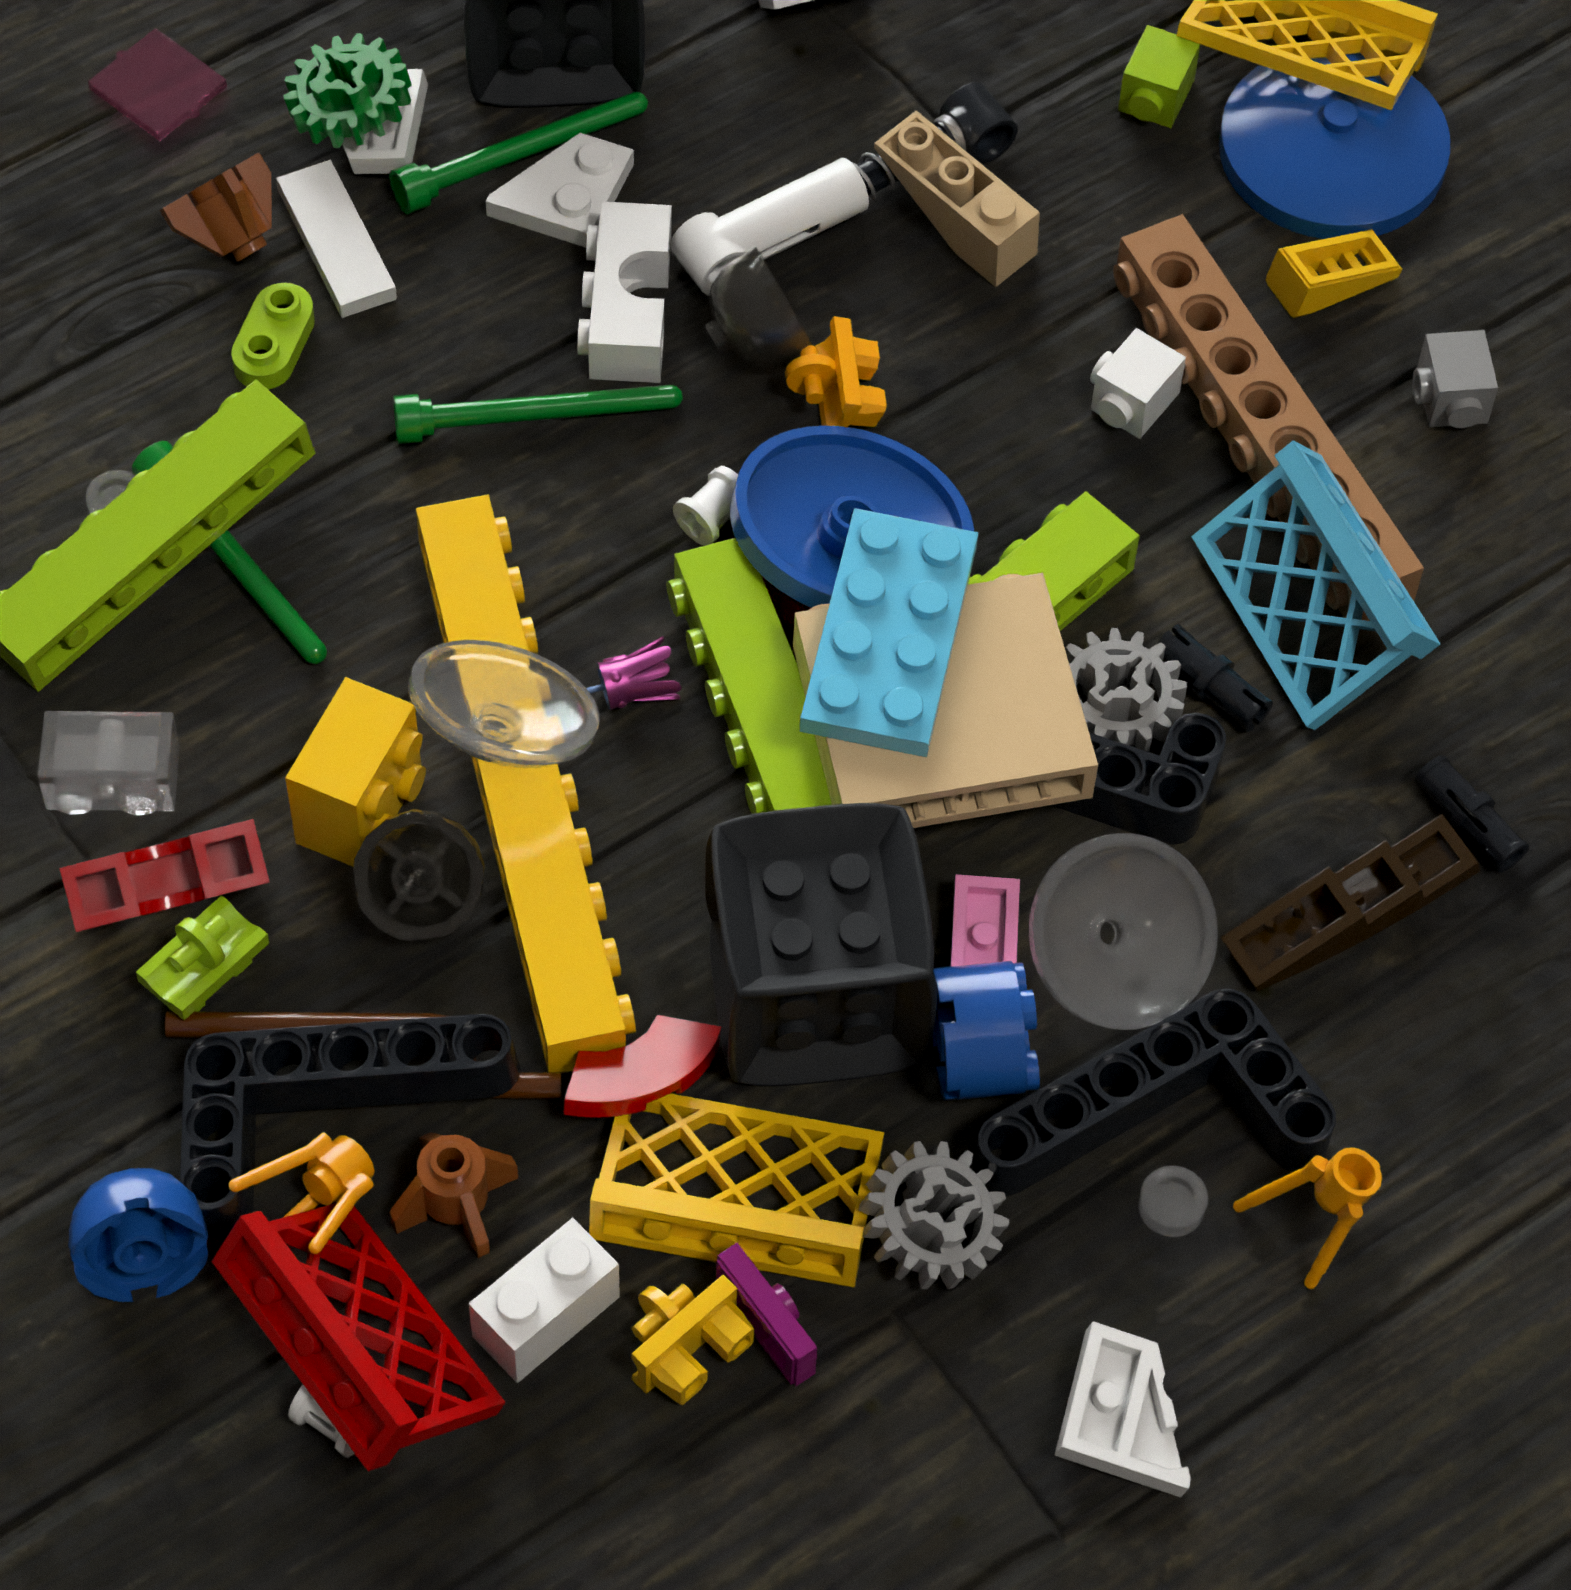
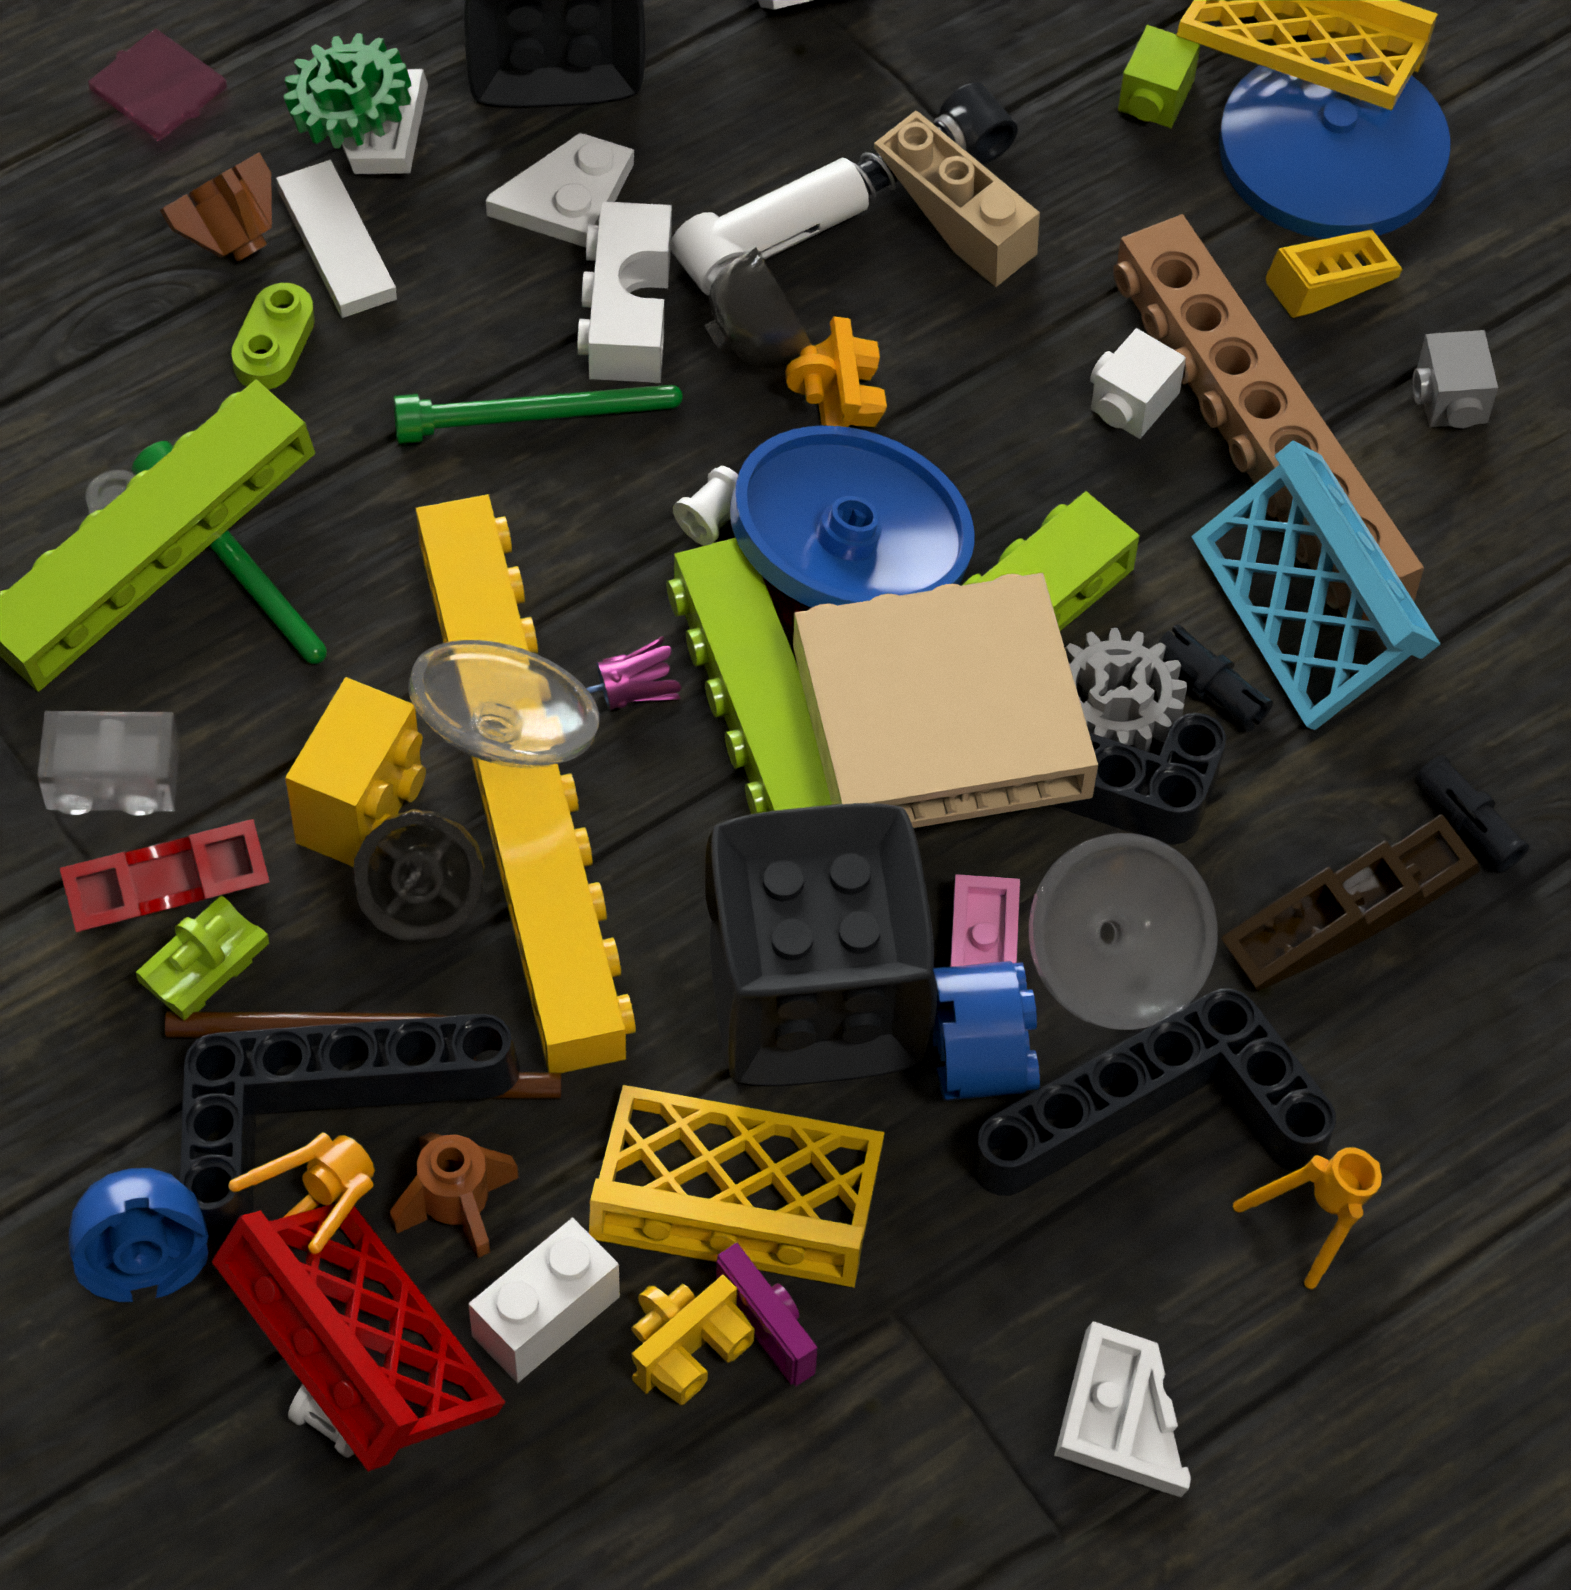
green piece [389,92,648,214] -> none
tile [564,1015,722,1118] -> none
medium azure plate [800,508,978,757] -> none
light grey gear [859,1141,1009,1289] -> none
clear tile [1138,1166,1208,1237] -> none

